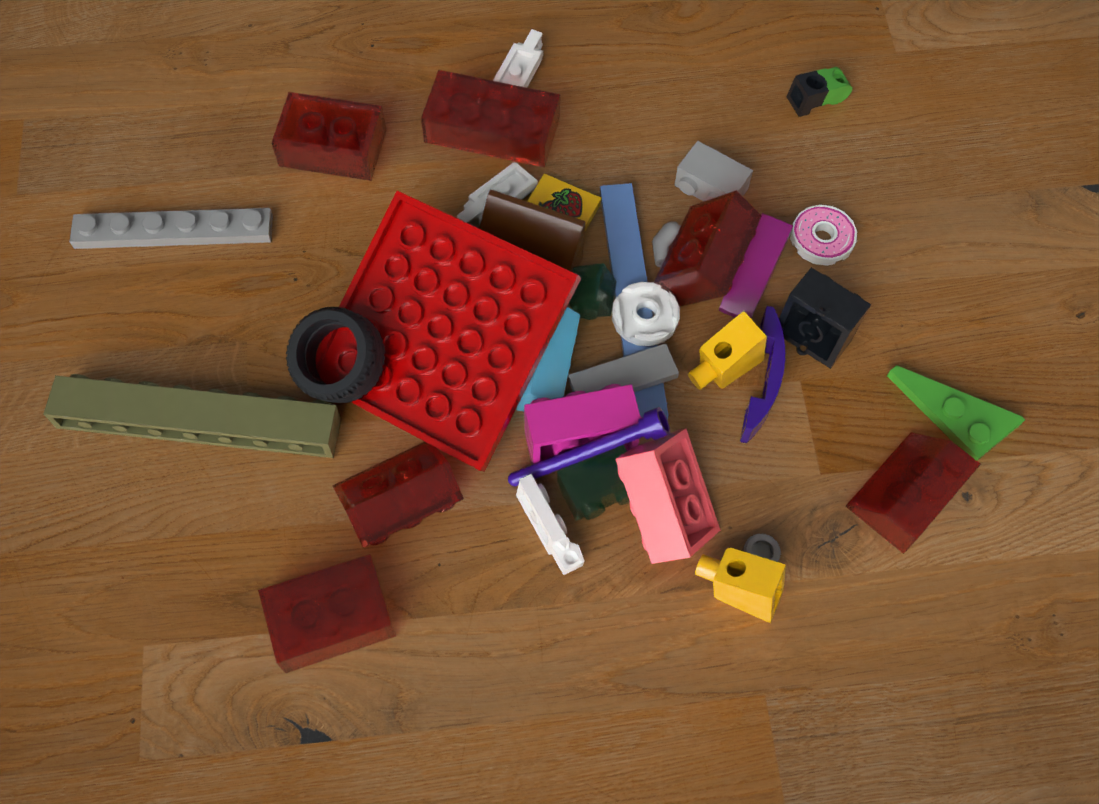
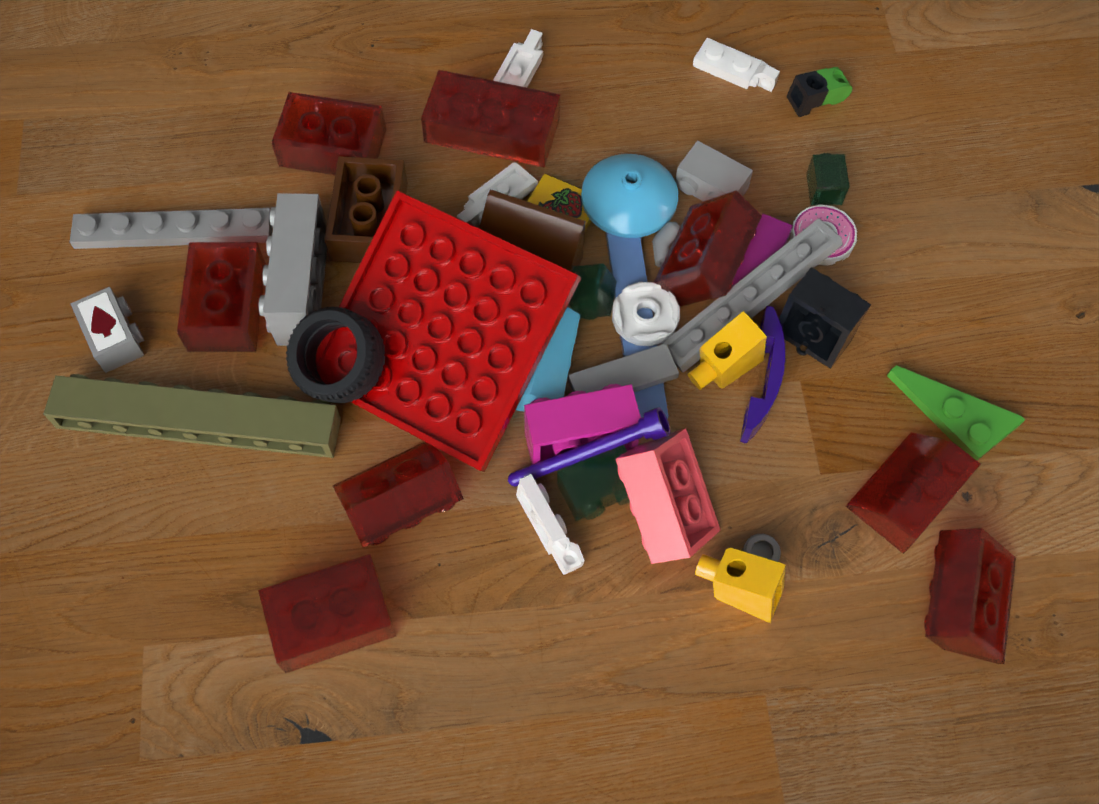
none -> brick [70,287,145,373]
none -> clear red brick [177,242,266,352]
none -> light grey brick [259,193,327,346]
none -> reddish brown brick [324,156,408,263]
none -> medium azure dish [581,154,678,238]
none -> light grey plate [660,218,843,373]
none -> white hinge [693,38,780,92]
none -> clear green brick [806,153,850,205]
none -> clear red slope [924,528,1016,664]

